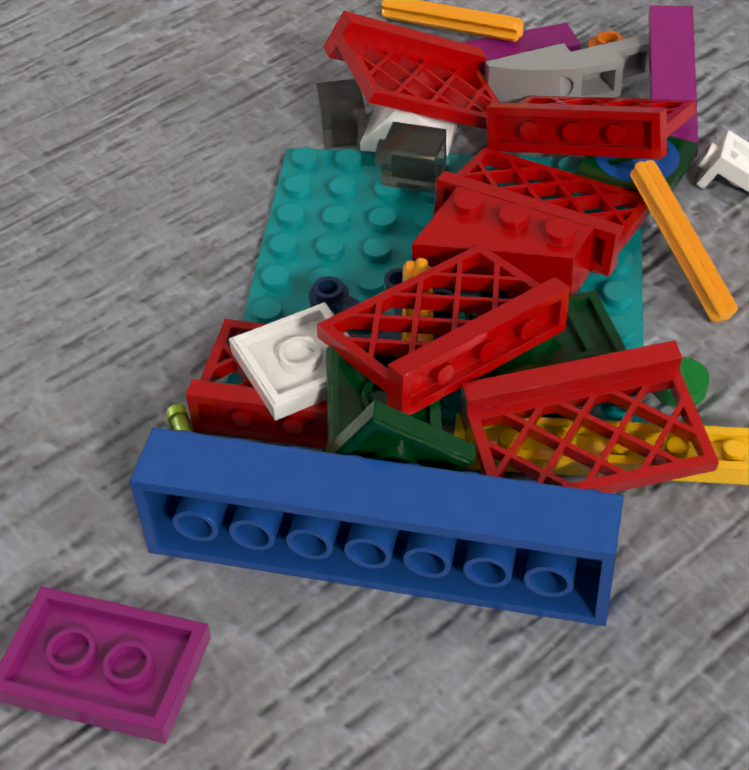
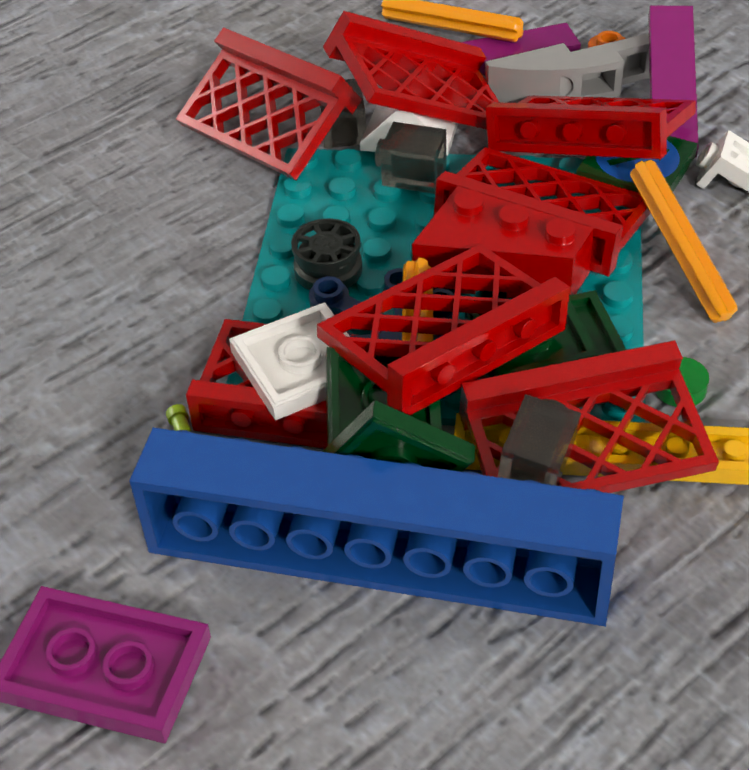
none -> red fence [176,27,362,181]
none -> pearl dark grey wheel [291,218,362,290]
none -> clear smoke brick [498,394,581,486]

